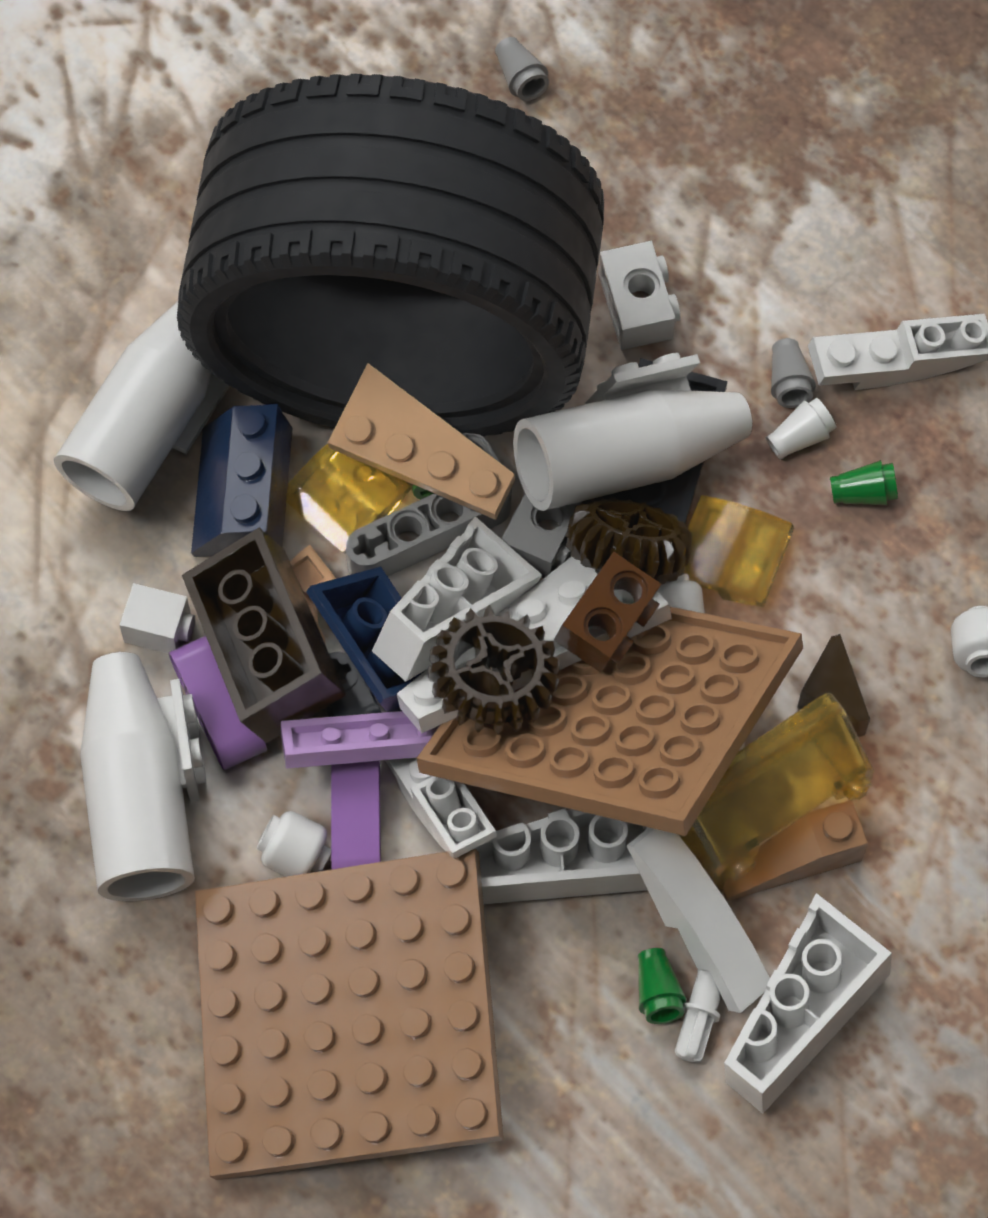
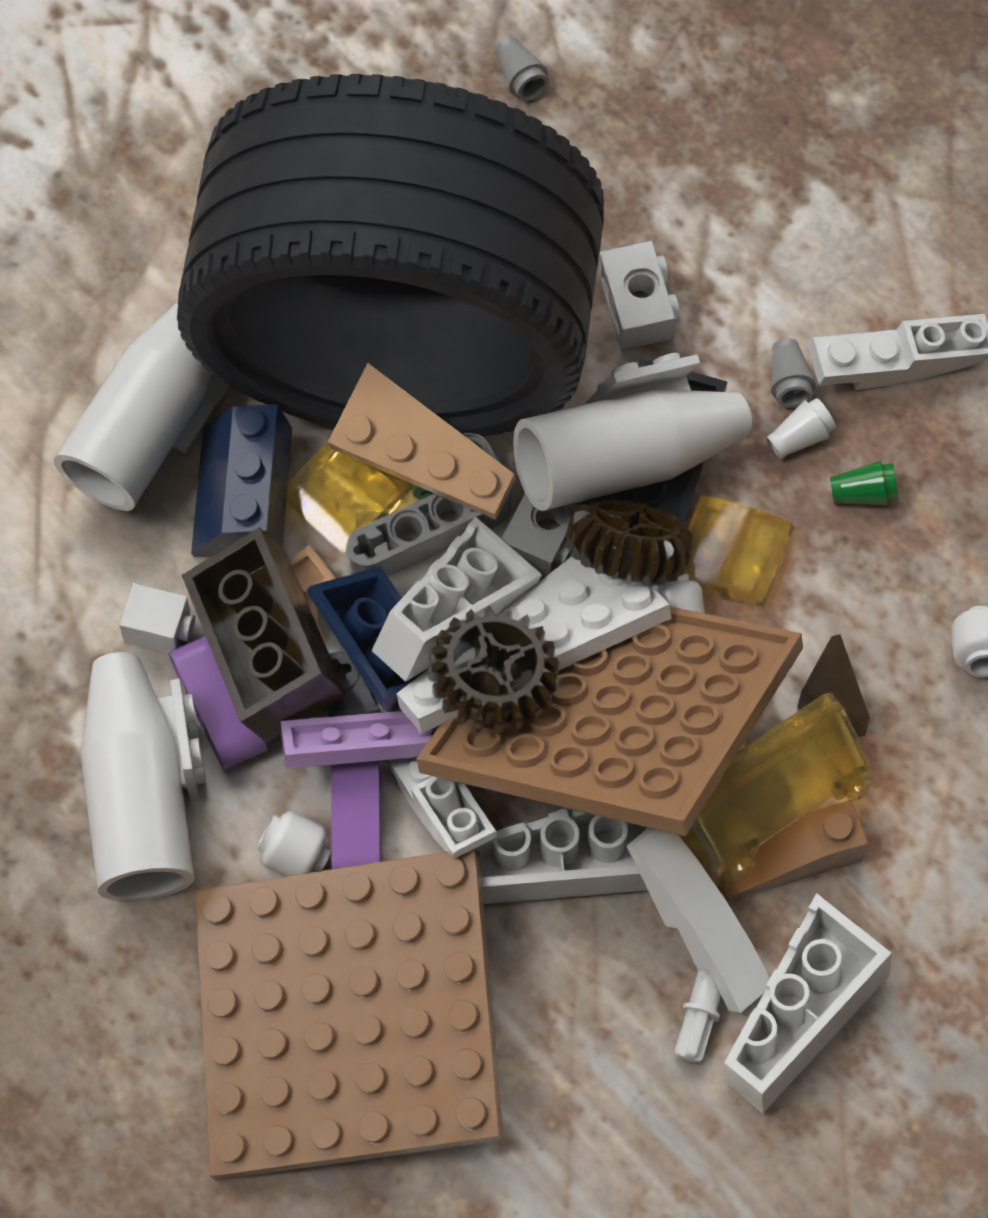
reddish brown brick [554,552,661,673] -> none
green cone [637,948,687,1024] -> none

